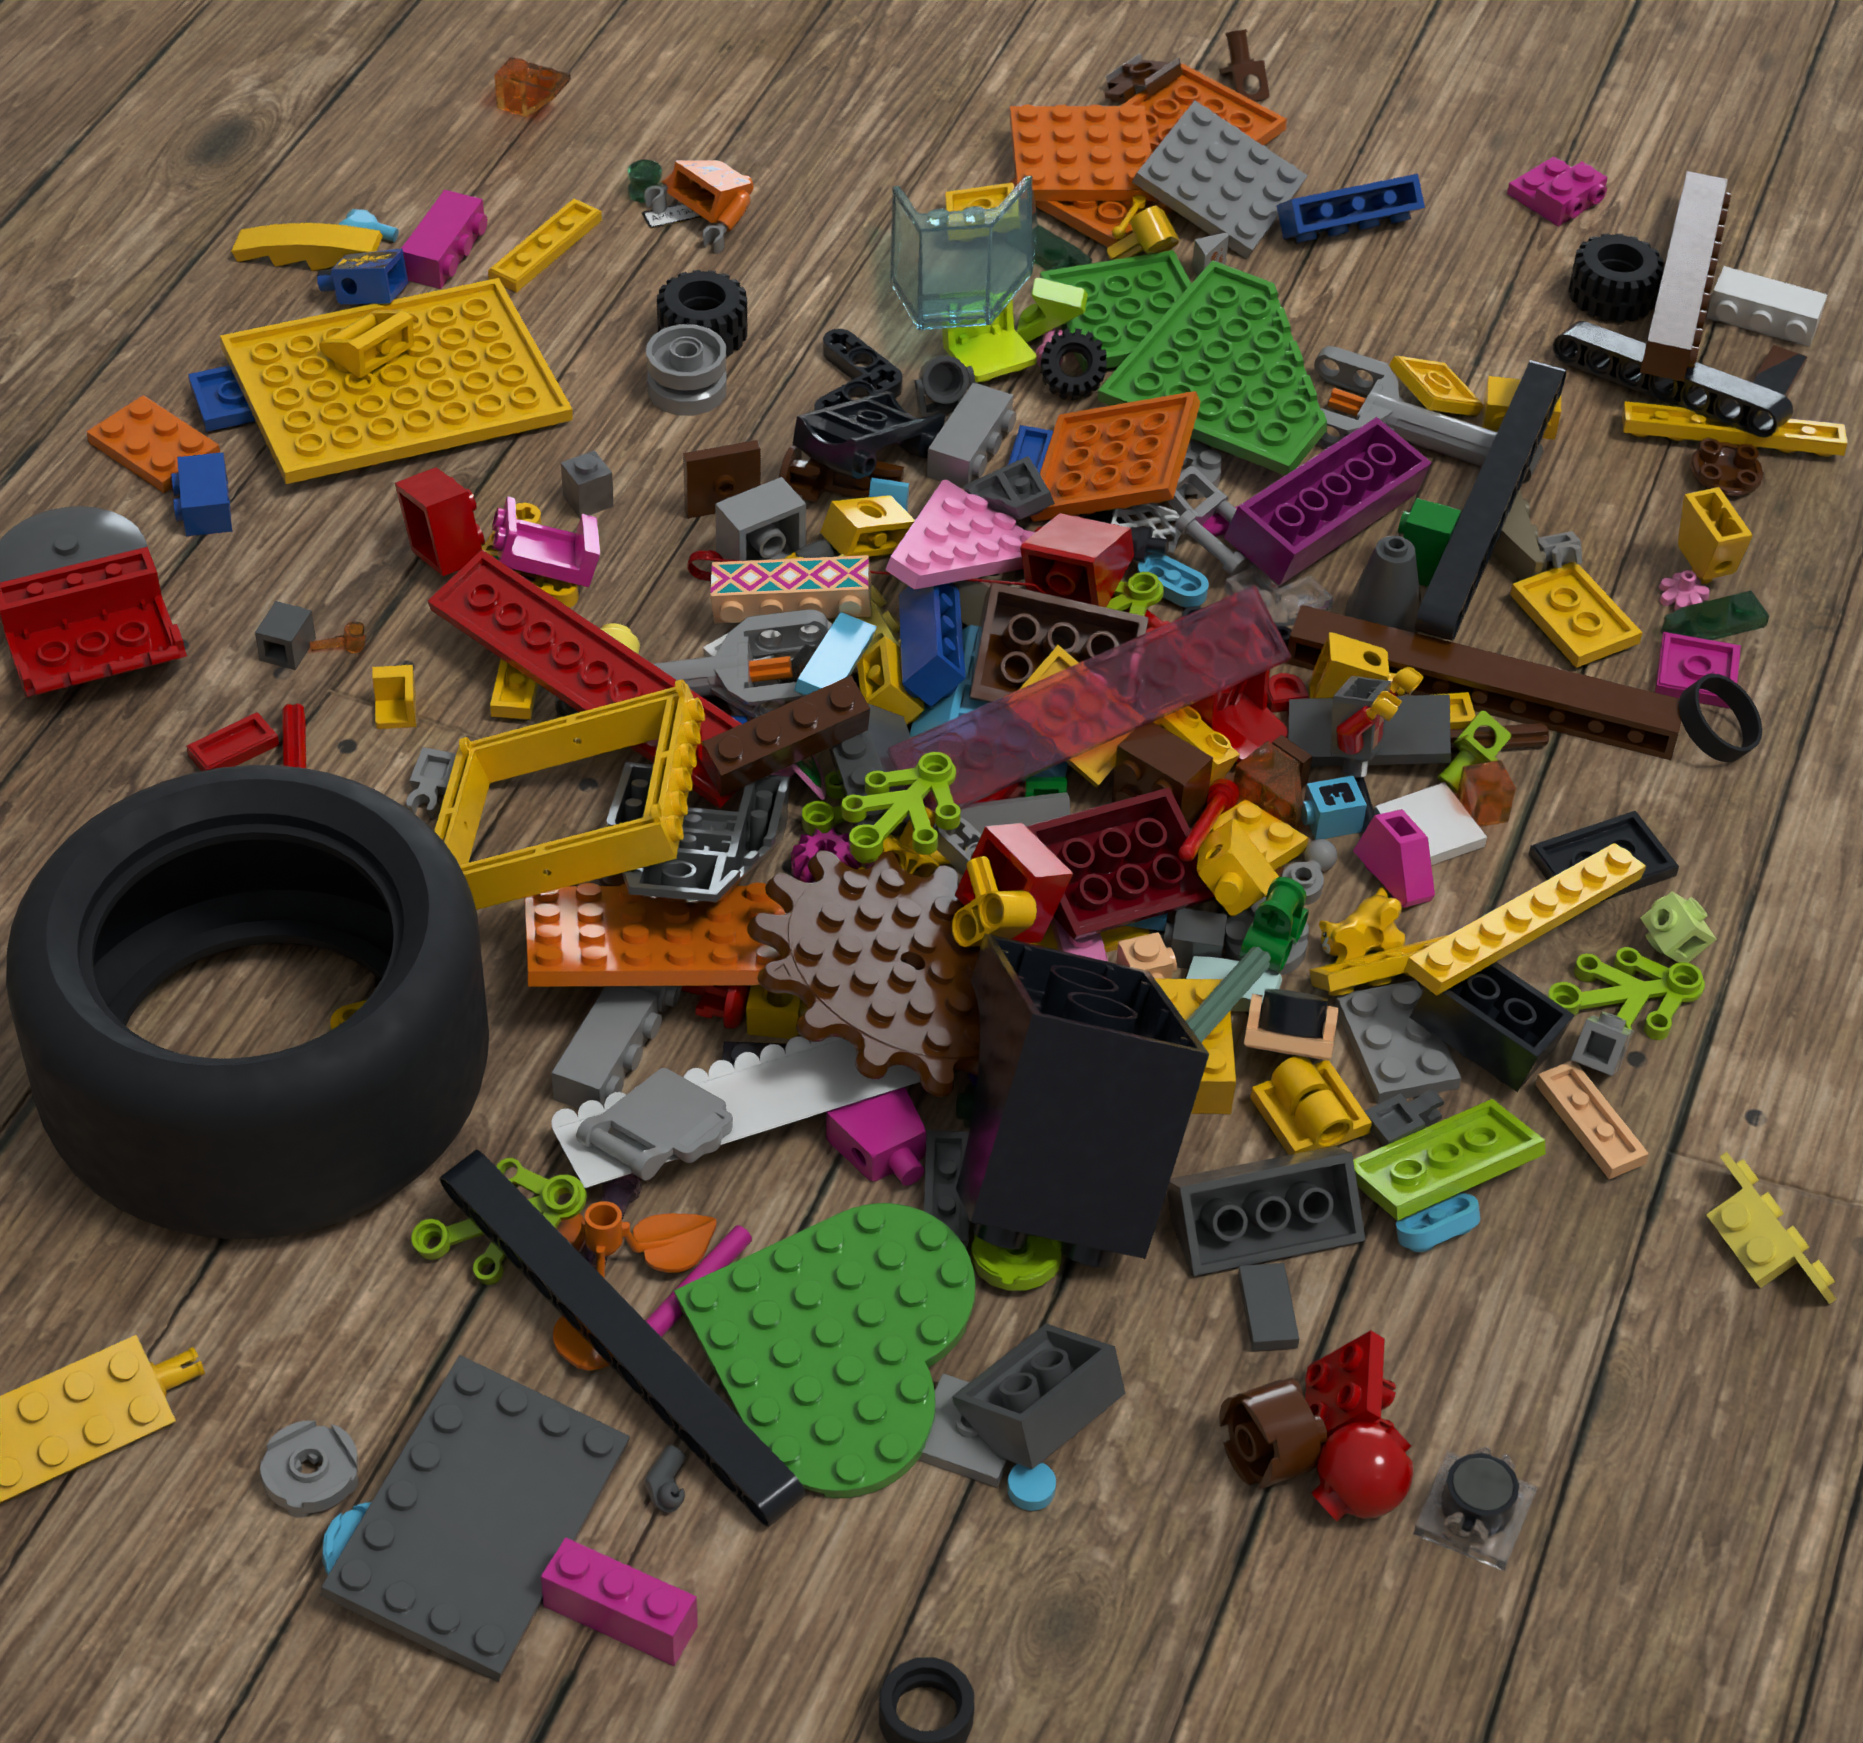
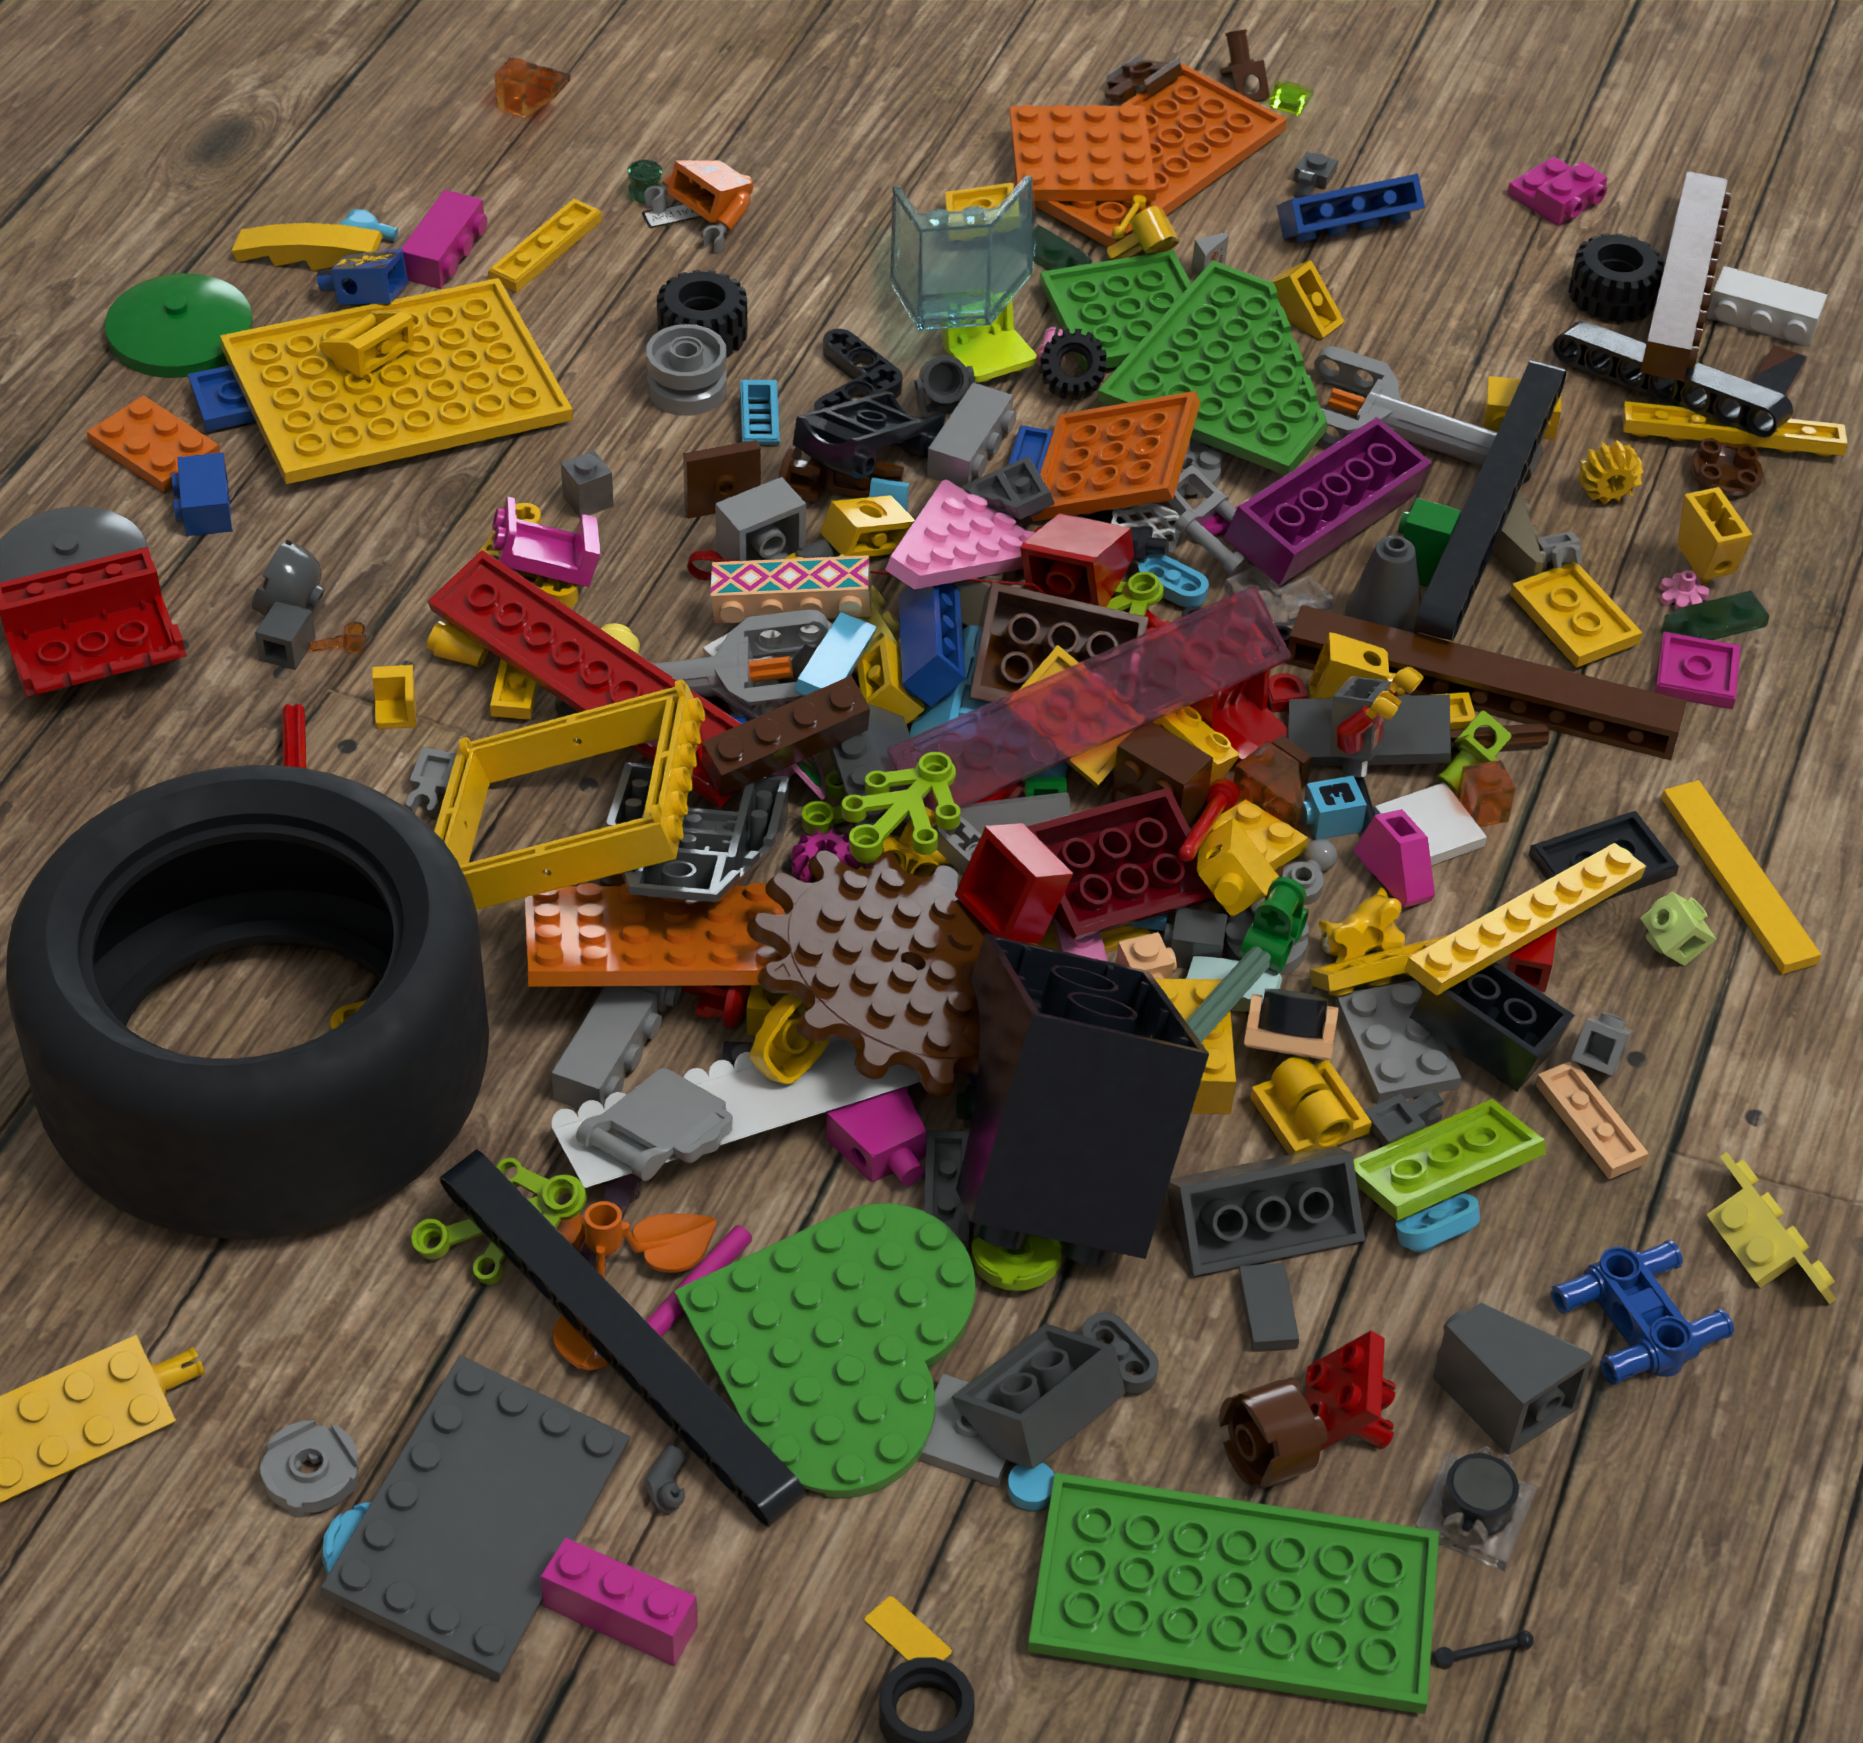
red tile [186,712,279,771] -> none
red piece [395,467,485,576] -> none
yellow beam [952,856,1037,947] -> none
lime slope [1017,278,1088,343] -> none
light grey plate [1132,100,1307,259] -> none
red brick [1311,1421,1413,1522] -> none
yellow tile [1389,356,1484,416] -> none
lime plant [1547,947,1705,1040] -> none
black tyre [1679,674,1762,762] -> none
none -> green dish [105,274,253,378]
none -> dark grey cylinder [252,540,325,616]
none -> yellow cone [427,620,489,668]
none -> medium azure slope [739,380,780,446]
none -> yellow piece [749,994,831,1084]
none -> yellow sticker [864,1596,952,1661]
none -> bright green plate [1027,1472,1439,1714]
none -> dark grey plate [1082,1312,1159,1393]
none -> clear neon green slope [1269,80,1314,115]
none -> yellow slope [1269,260,1345,340]
none -> dark grey plate [1293,151,1338,197]
none -> dark grey slope [1433,1303,1593,1456]
none -> black hinge [1434,1630,1534,1669]
none -> red brick [1506,927,1557,992]
none -> blue piece [1550,1240,1734,1385]
none -> yellow gear [1578,440,1644,505]
none -> yellow tile [1661,780,1821,974]

